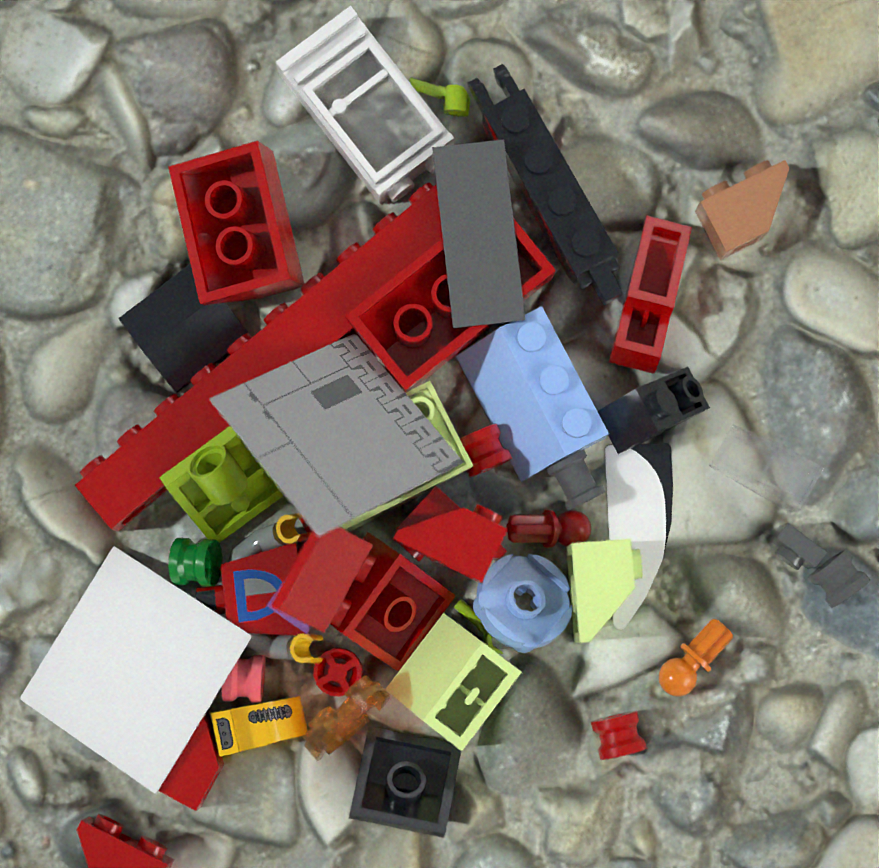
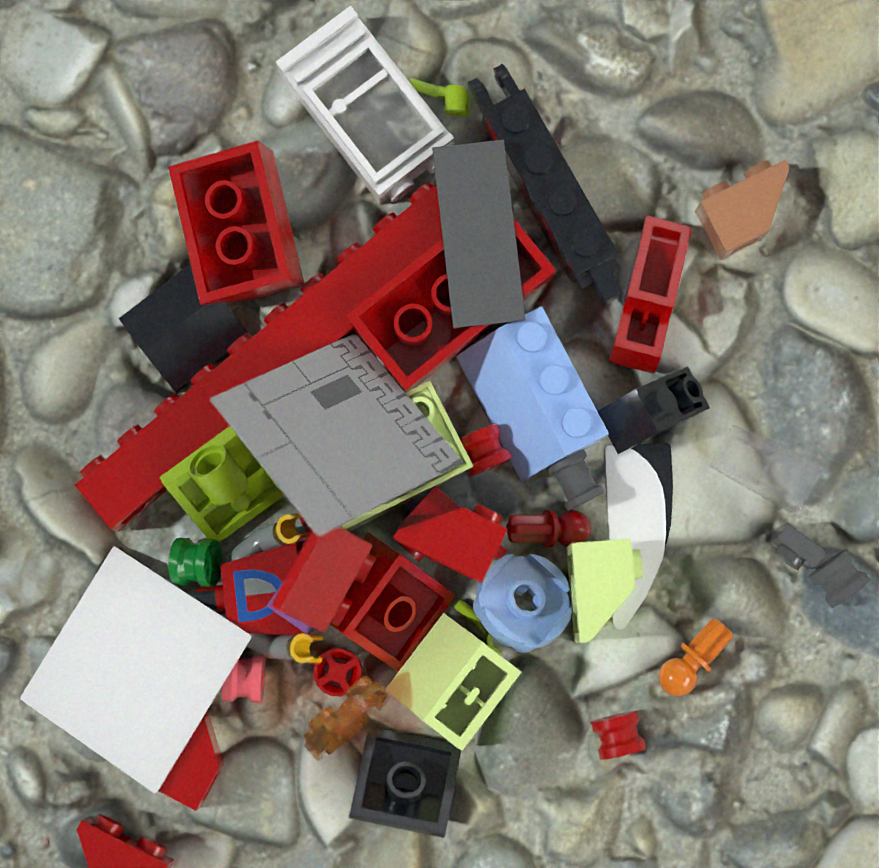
yellow leg [211,696,308,756] -> none

